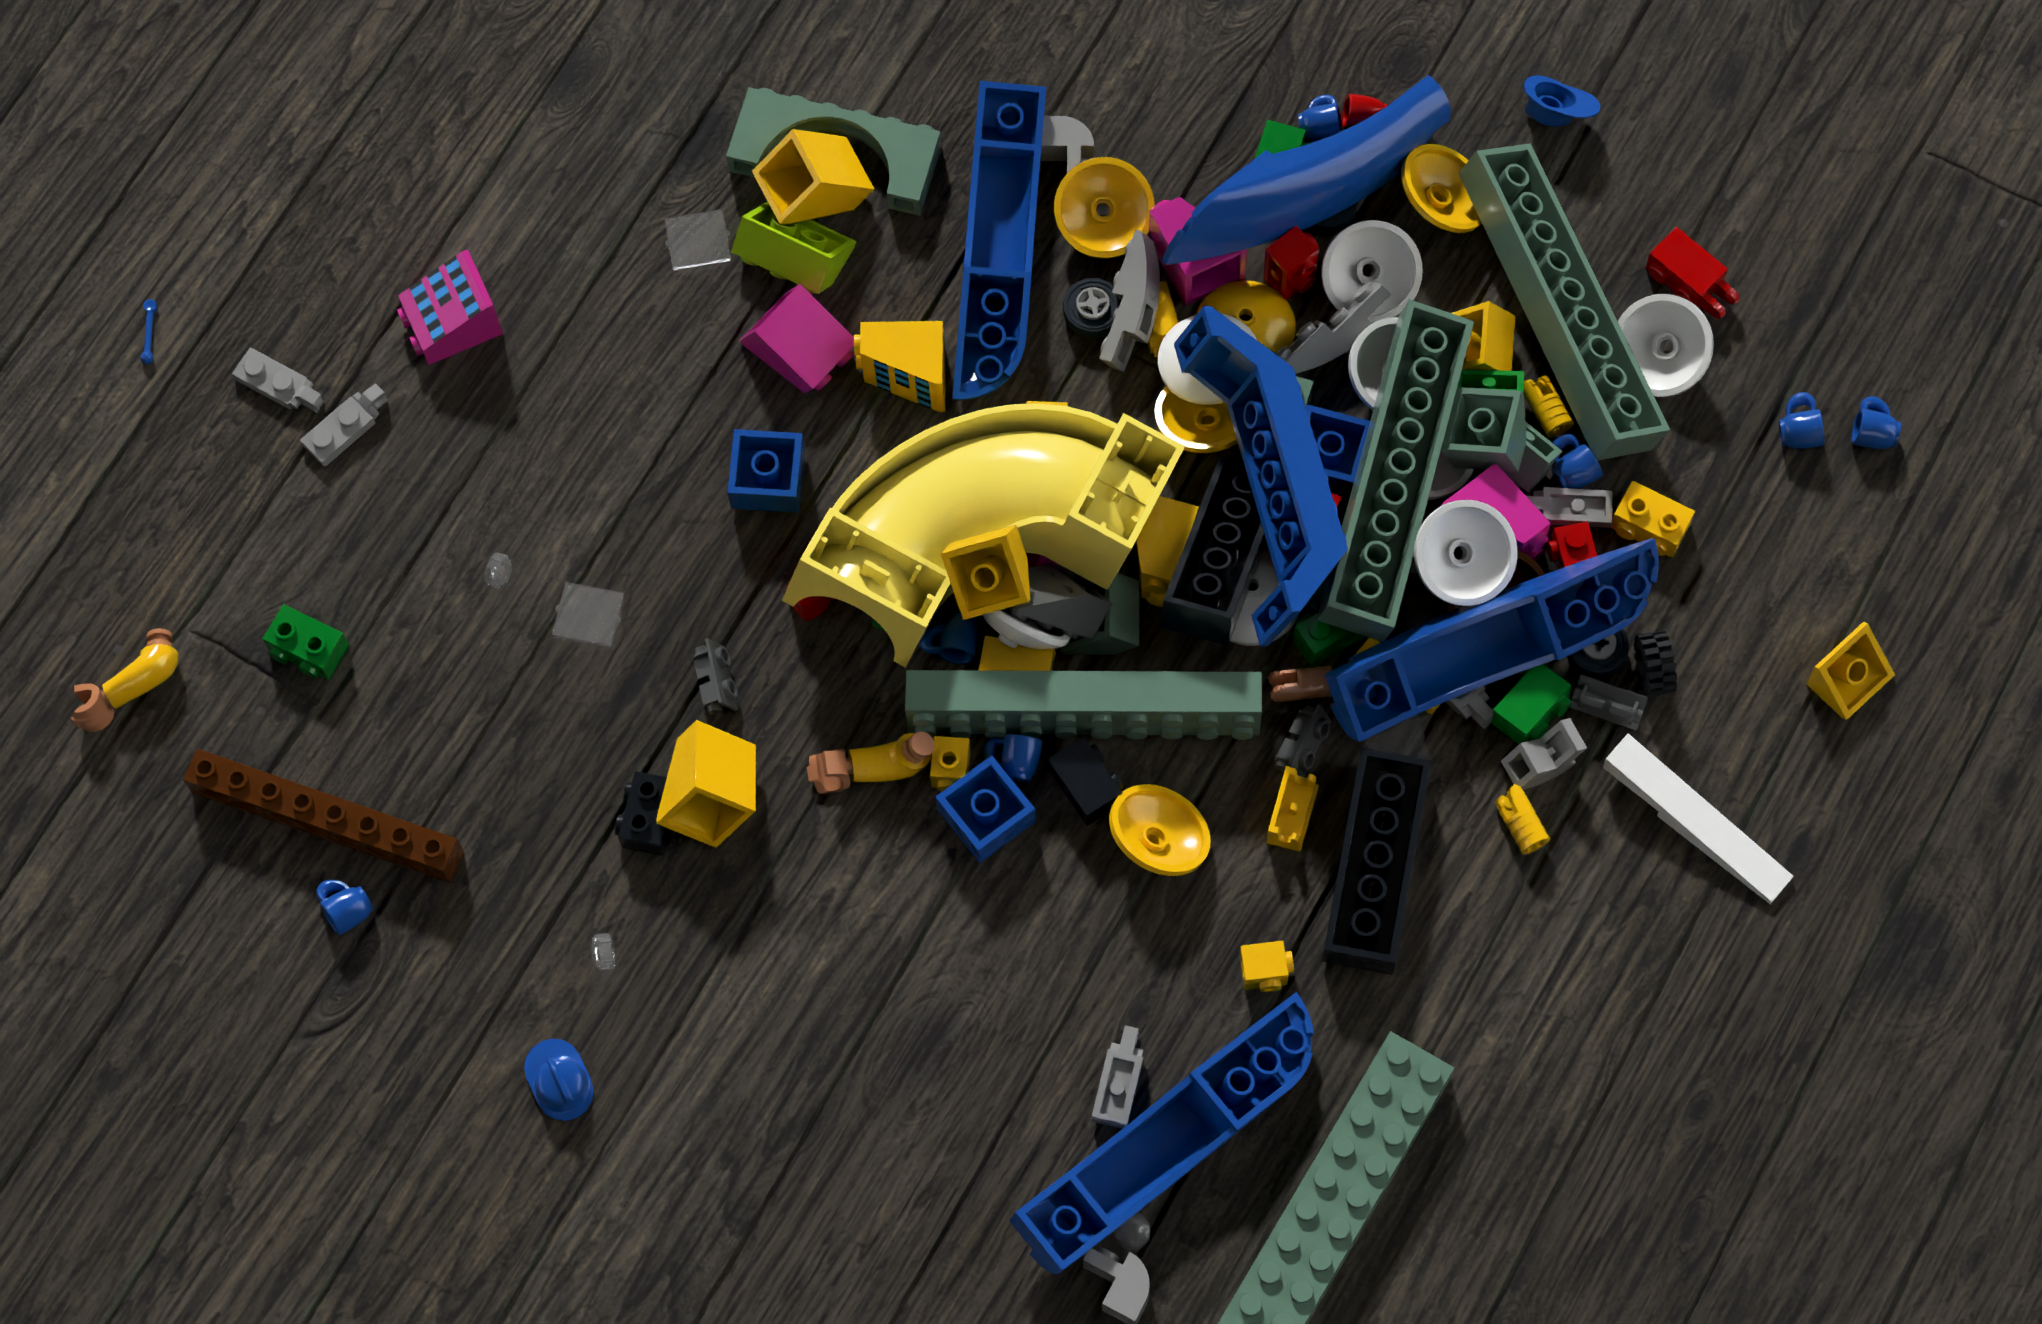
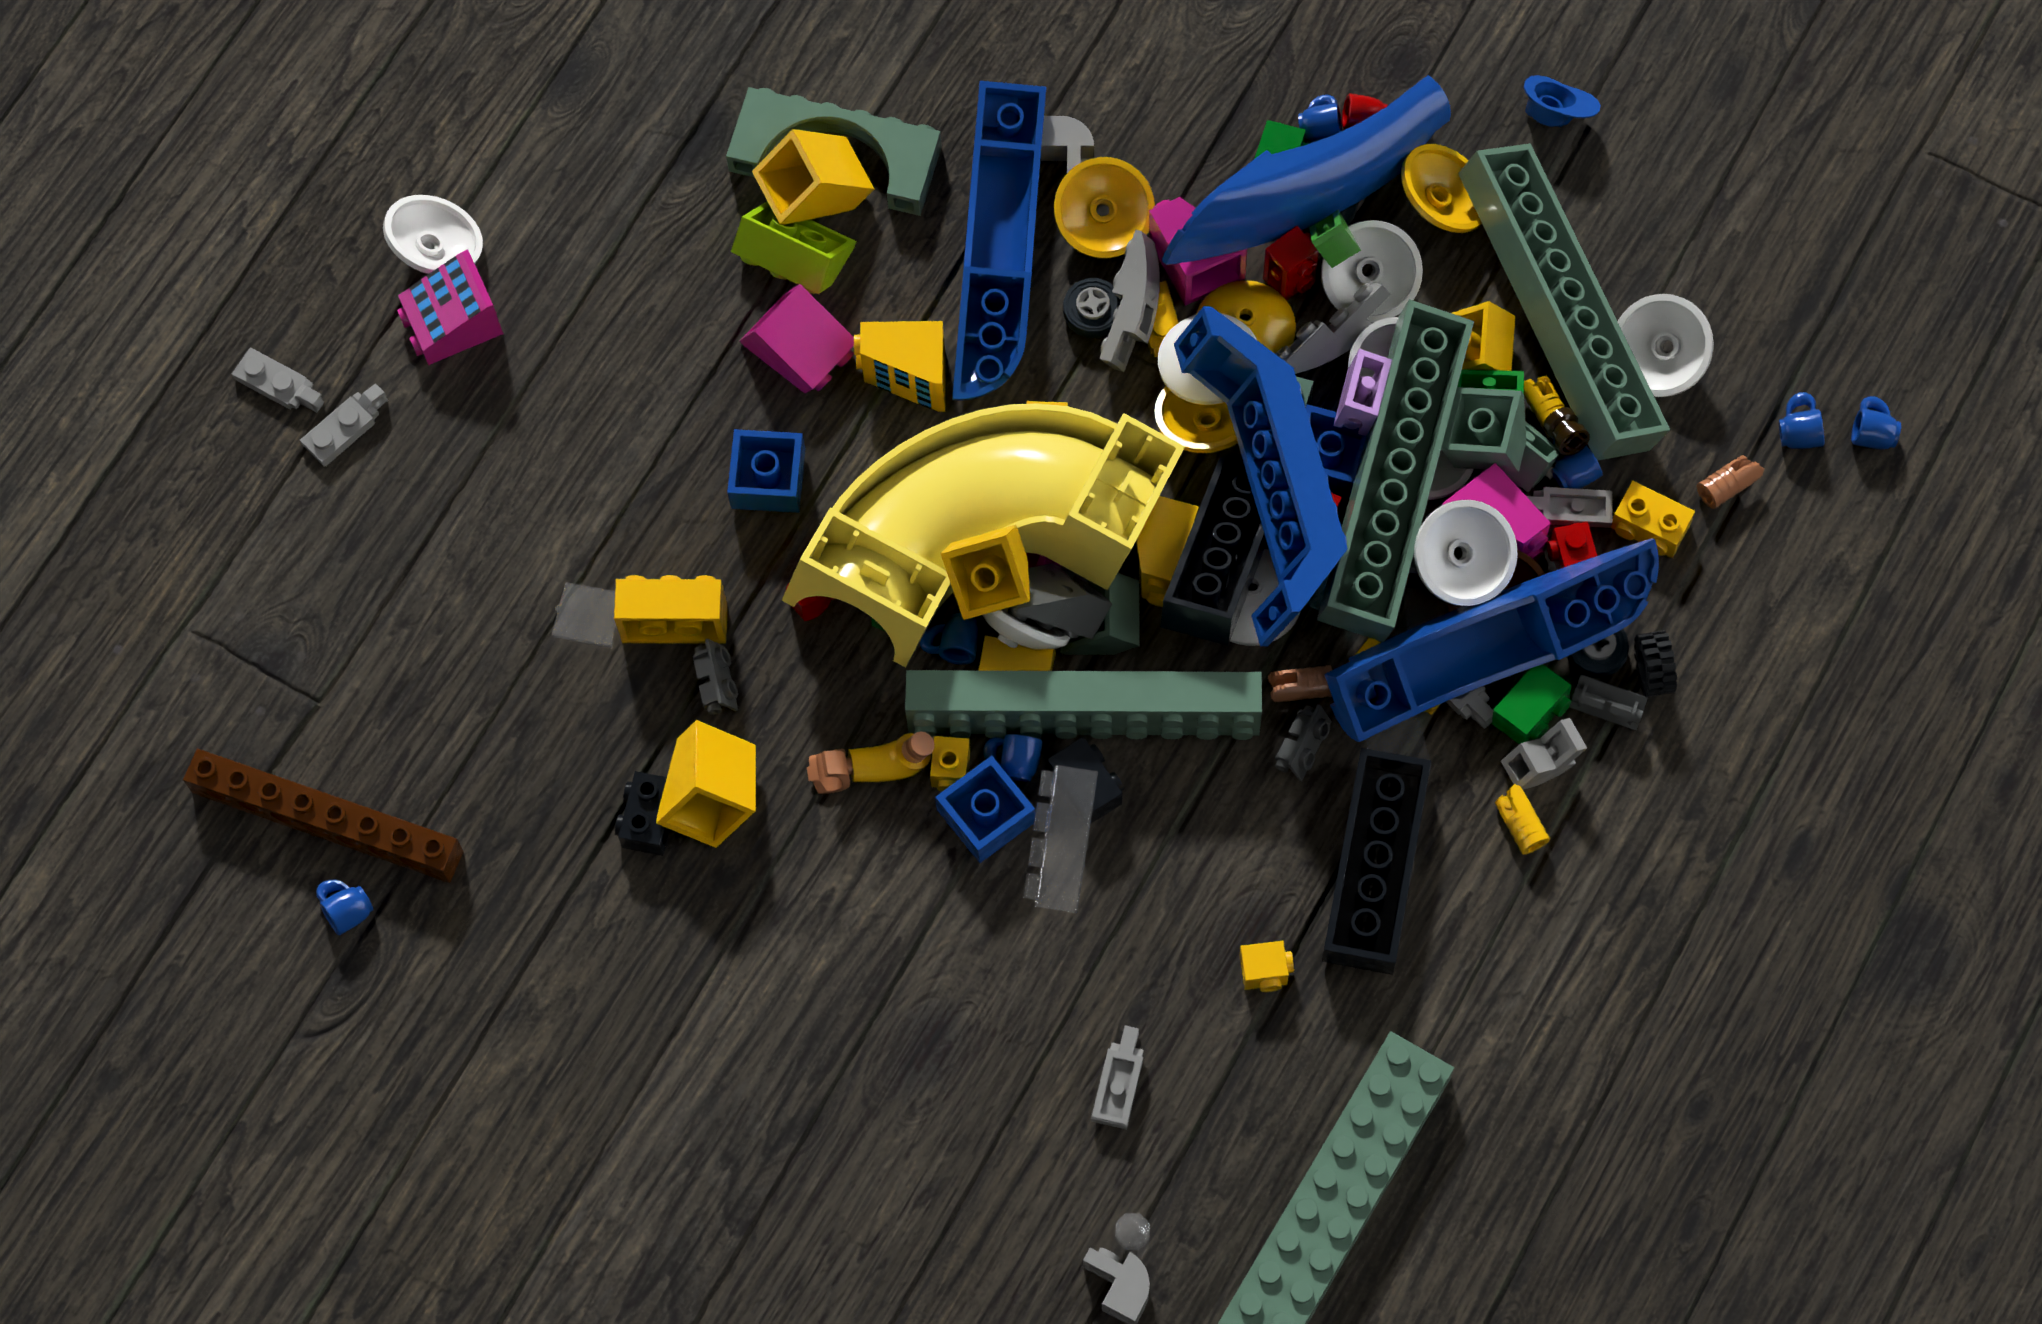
piece [70,628,179,732] -> none
blue hinge [140,299,158,365] -> none
green brick [262,604,349,680] -> none
clear tile [484,552,513,589] -> none
blue piece [524,1038,594,1121] -> none
clear tile [591,933,615,970] -> none
clear piece [665,209,731,270] -> none
blue slope [1009,992,1314,1274] -> none
yellow dish [1109,784,1211,876] -> none
yellow hinge [1266,766,1319,852] -> none
green brick [1293,612,1365,667] -> none
white slope [1603,733,1793,905] -> none
red hinge [1646,227,1740,319] -> none
yellow slope [1806,622,1895,720] -> none
none -> white dish [383,195,483,274]
none -> yellow brick [614,575,728,643]
none -> clear windscreen [1023,765,1098,913]
none -> bright green slope [1309,210,1361,268]
none -> lavender brick [1333,349,1392,436]
none -> dark brown wheel [1543,407,1590,456]
none -> nougat hinge [1697,455,1764,509]

